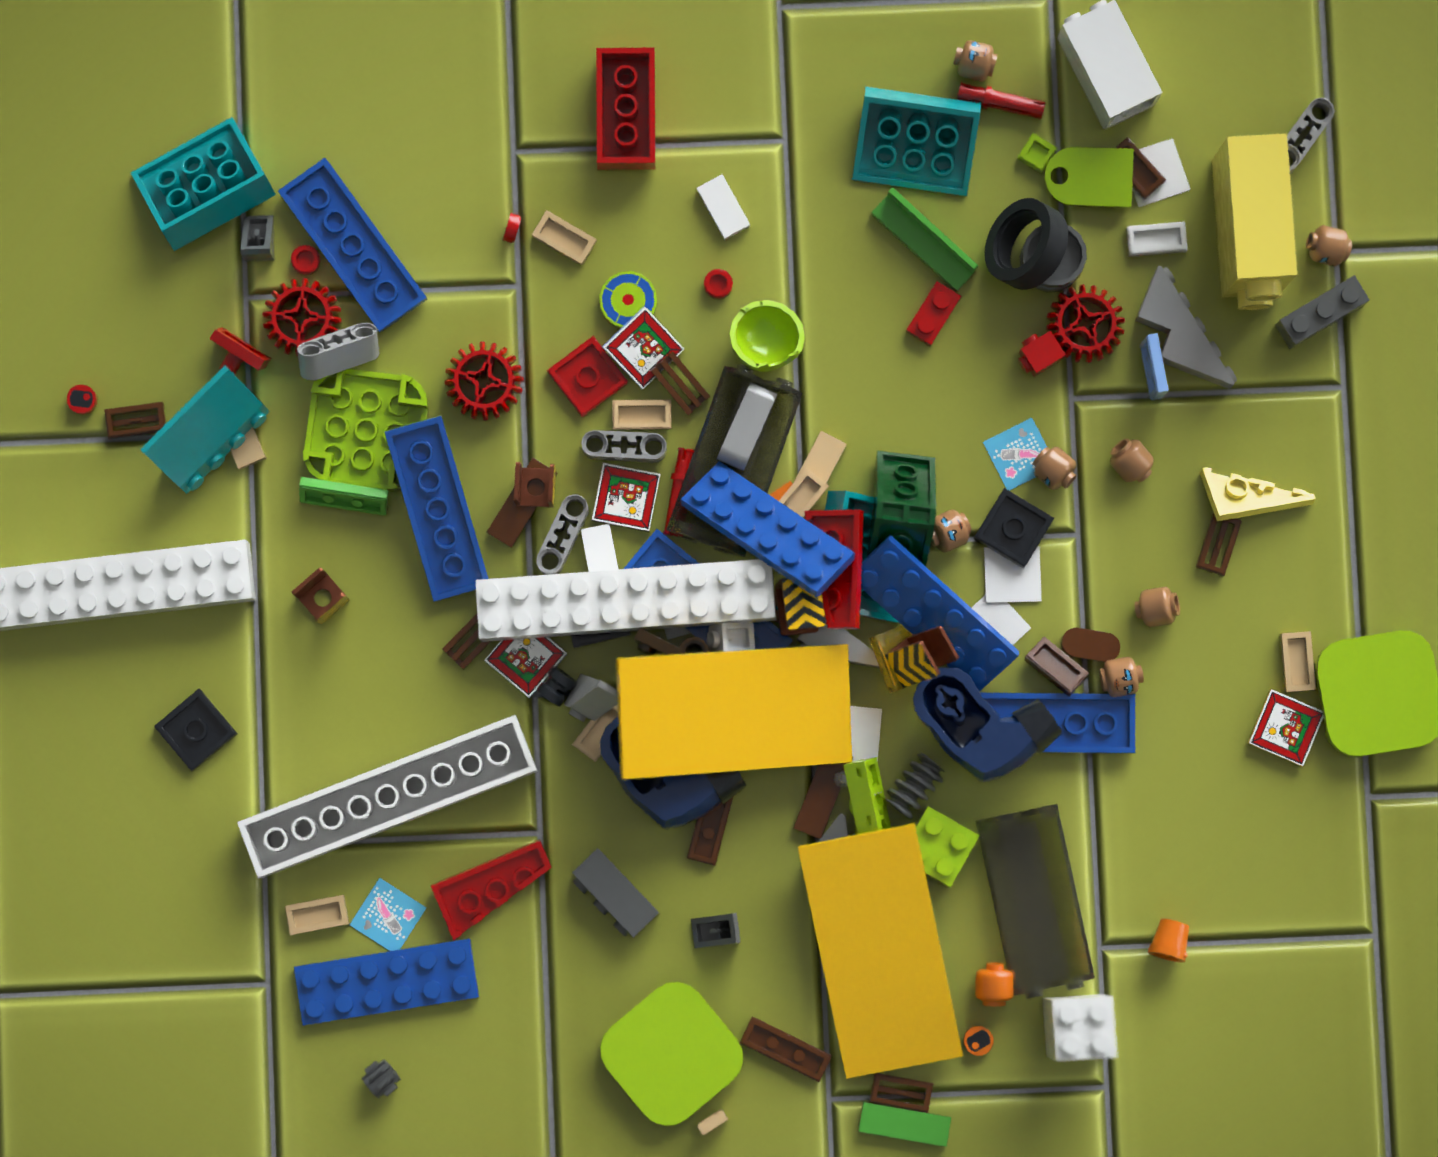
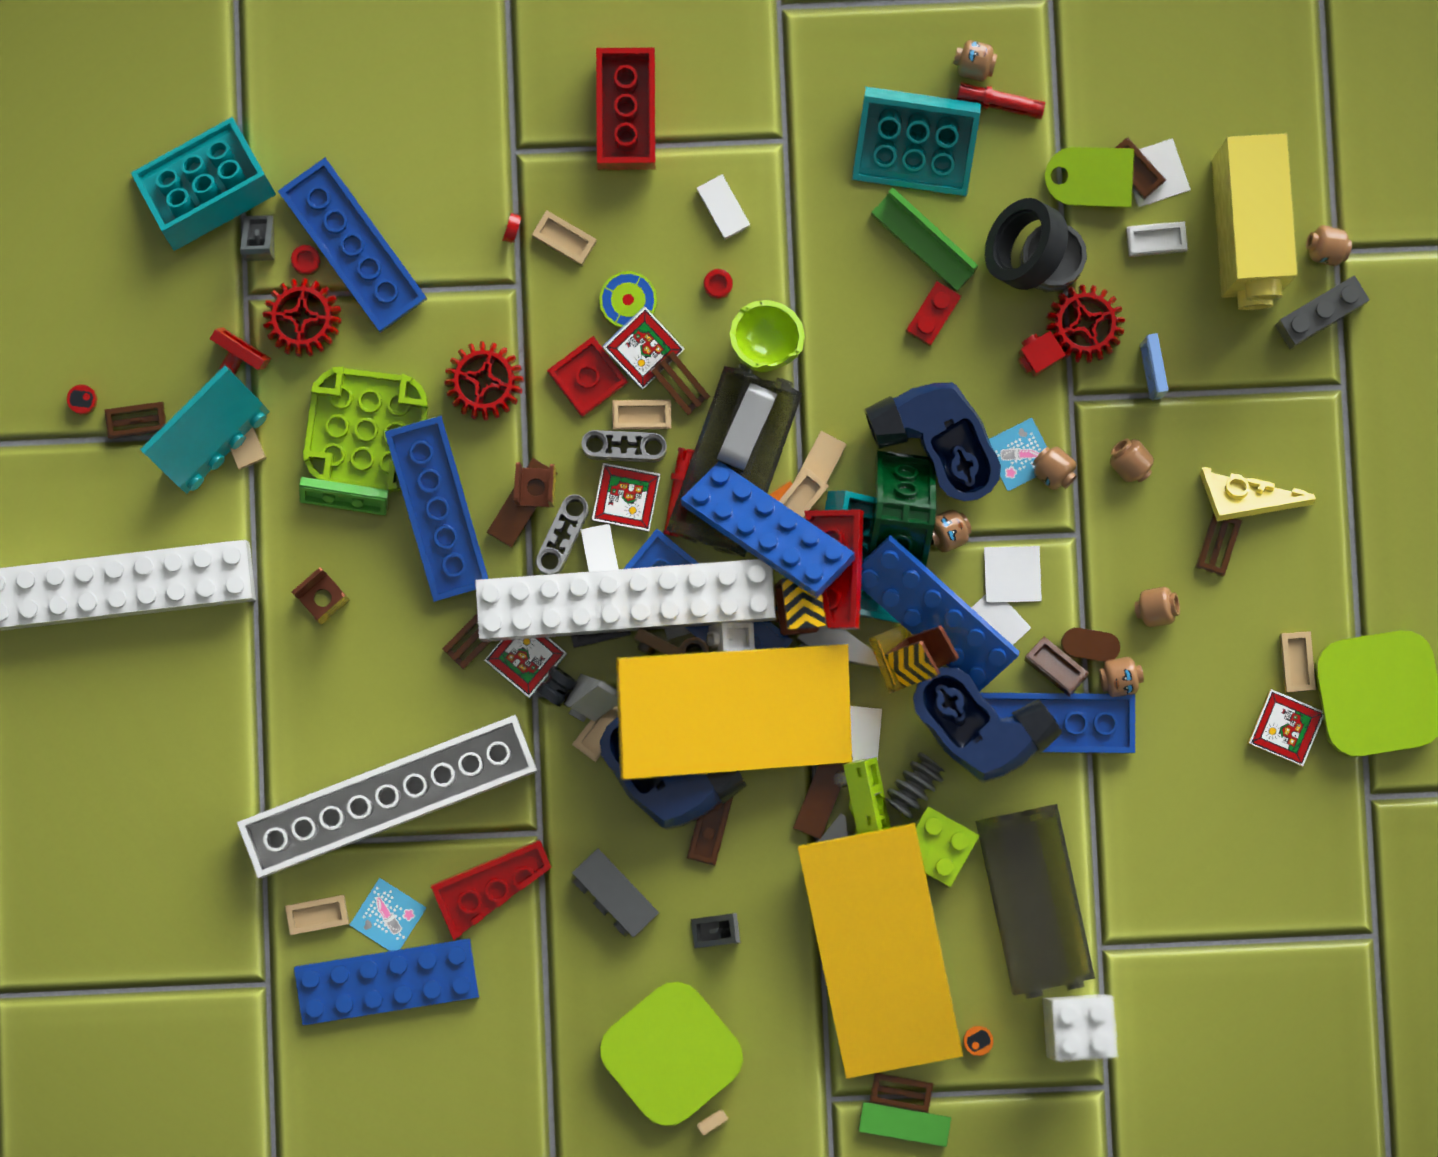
black tile [154,688,238,772] -> none
light grey beam [297,323,379,380] -> none
dark grey gear [361,1059,401,1098] -> none
reddish brown tile [739,1016,832,1082] -> none
black tile [974,488,1054,569] -> none
orange head [975,962,1014,1007] -> none
lime tile [1017,133,1057,174] -> none
white brick [1057,0,1163,130] -> none
light grey slope [1135,265,1237,389] -> none
orange piece [1148,919,1189,963] -> none
light grey beam [1287,98,1334,174] -> none
none -> dark blue piece [864,382,1001,501]

